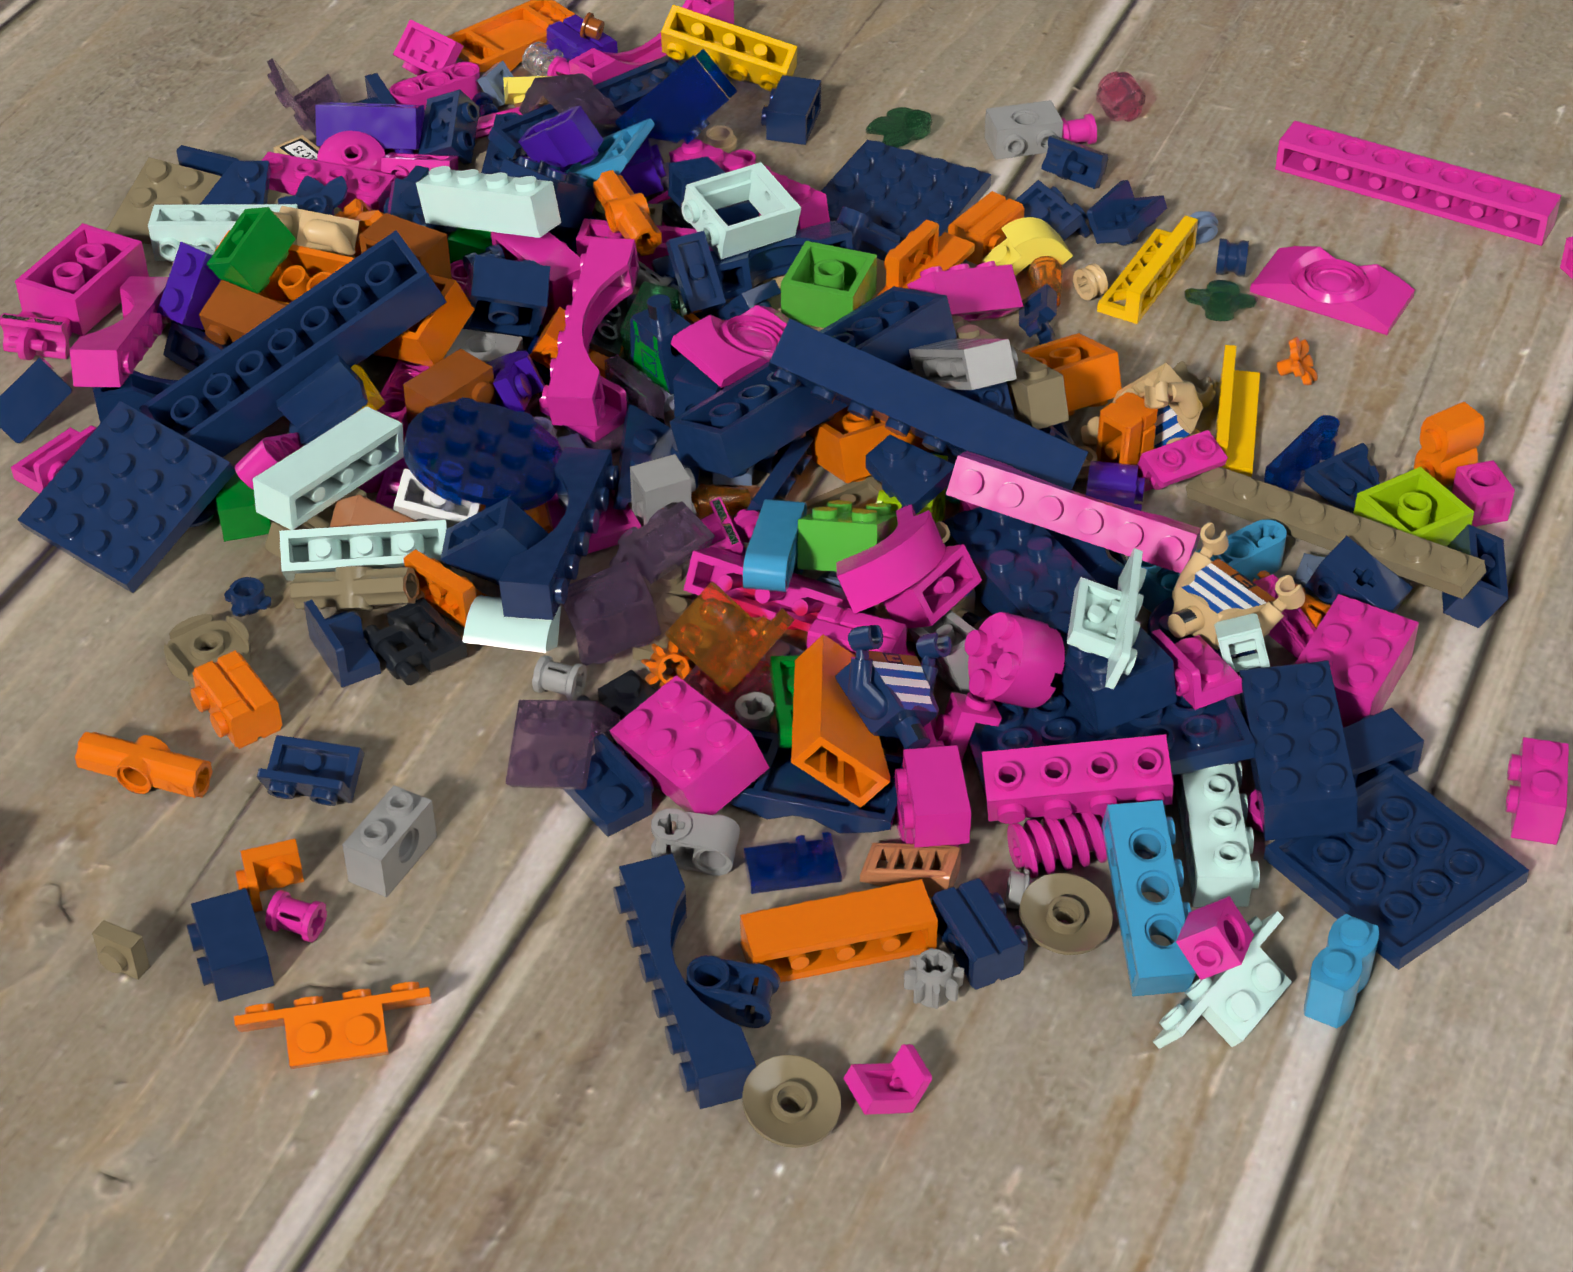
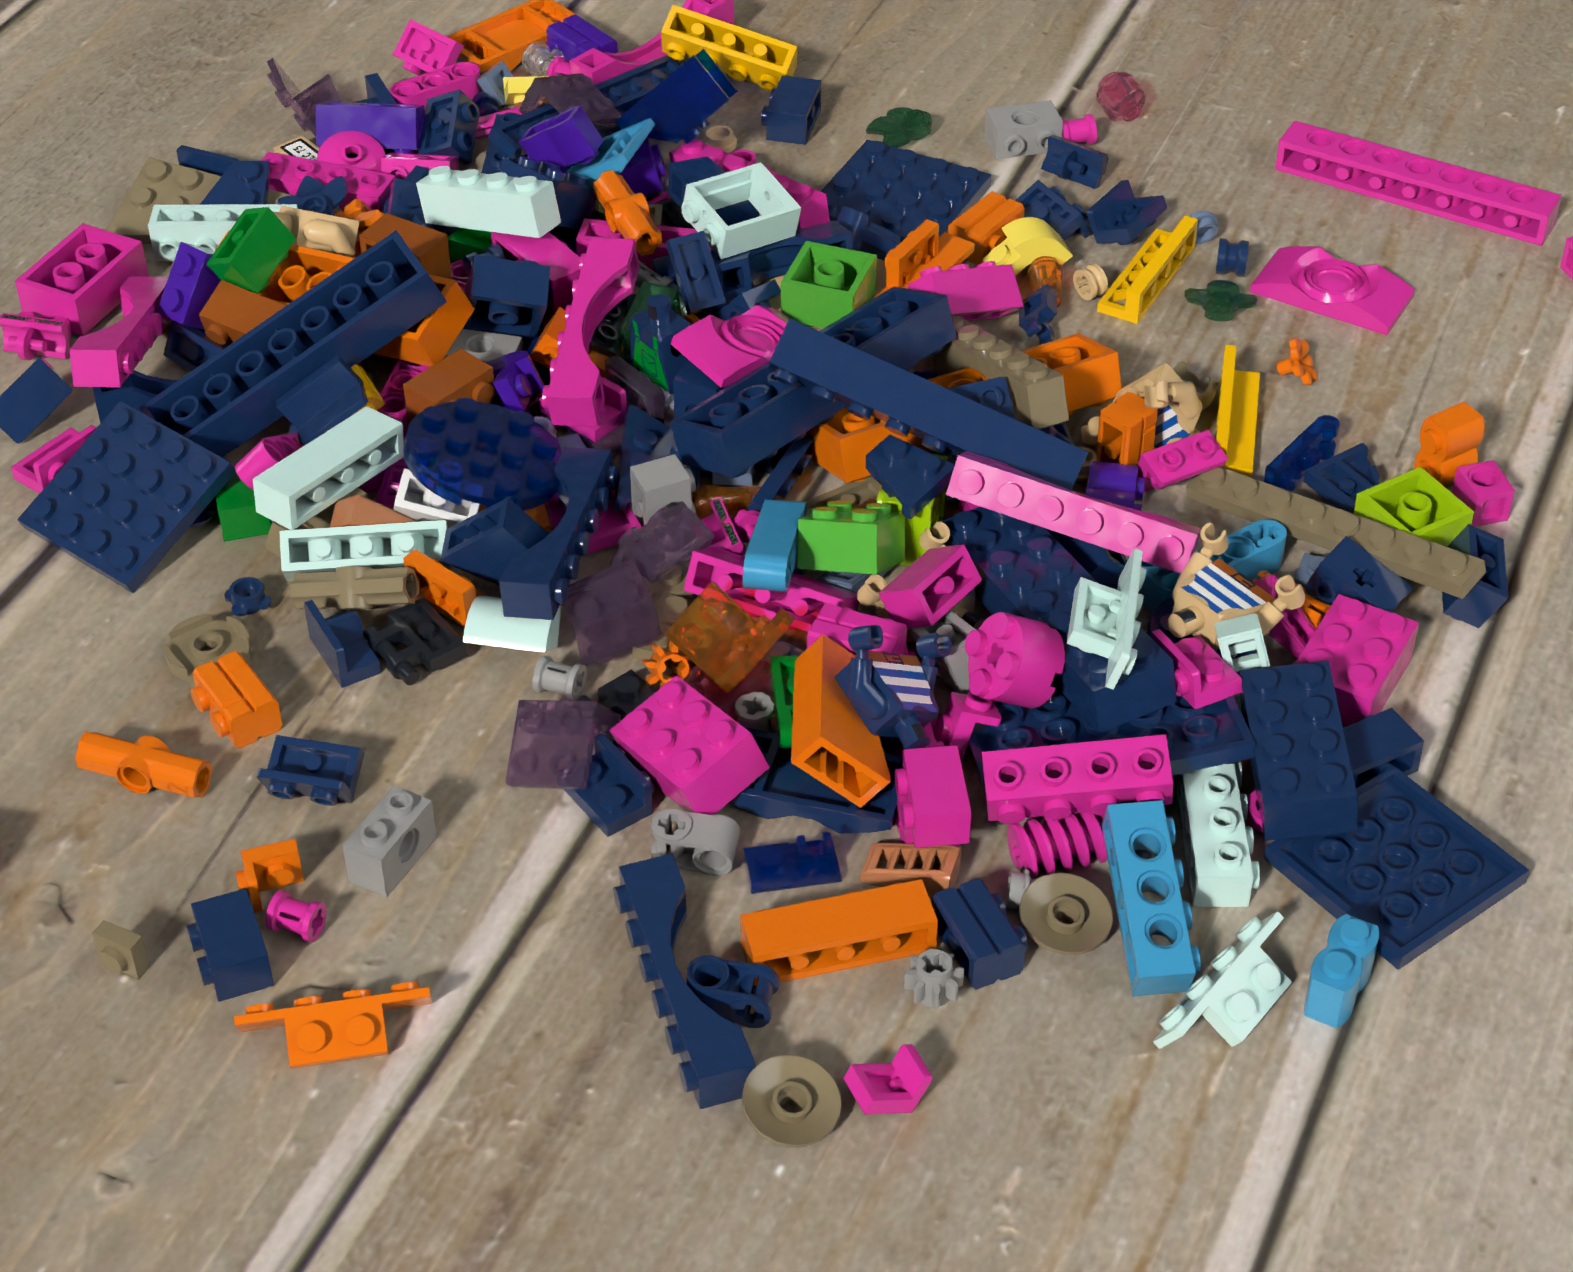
dark orange piece [580,12,605,40] -> none
dark pink arch [836,504,945,614] -> none
light grey brick [909,339,1018,390] -> none
dark pink brick [1176,896,1254,980] -> none
dark pink brick [1505,737,1569,845] -> none

